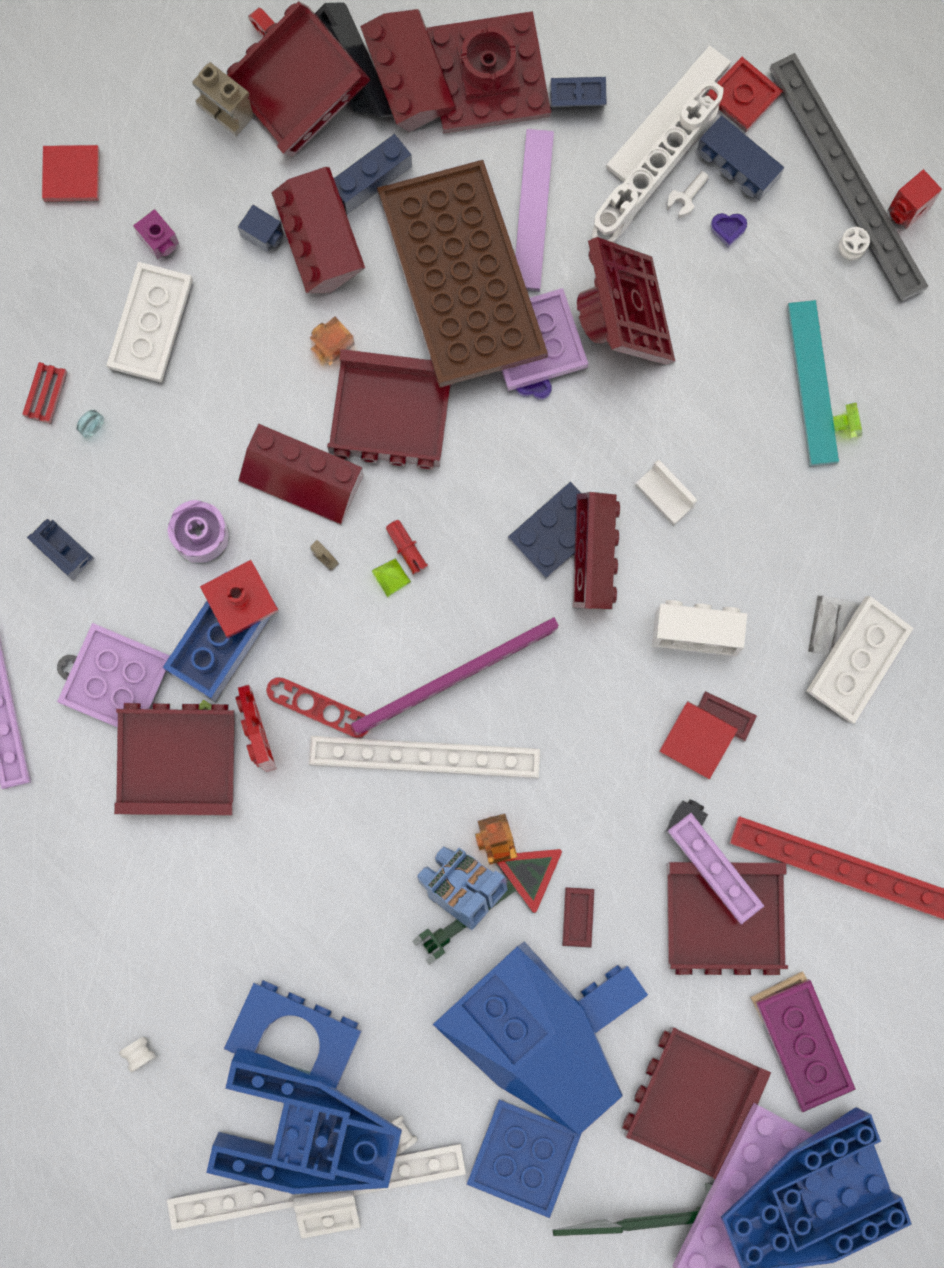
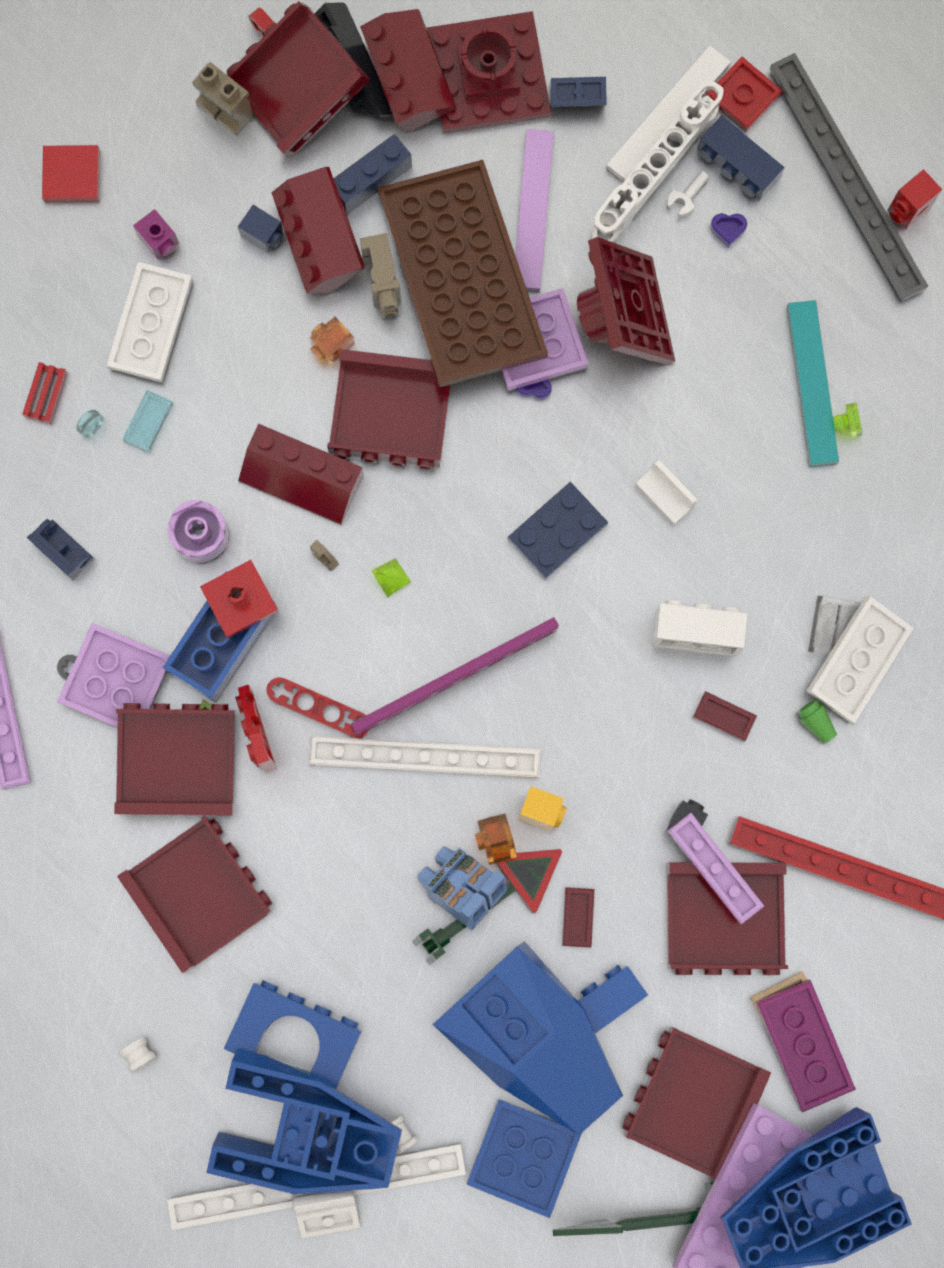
red axle [386,520,428,575] -> none
dark red slope [573,492,620,609] -> none
red tile [659,700,738,779] -> none
white wheel [838,227,870,261] -> none
none -> dark red panel [117,816,273,973]
none -> clear light blue tile [122,390,173,453]
none -> dark tan hips [360,233,401,318]
none -> yellow brick [518,786,567,832]
none -> bright green cone [798,699,837,744]

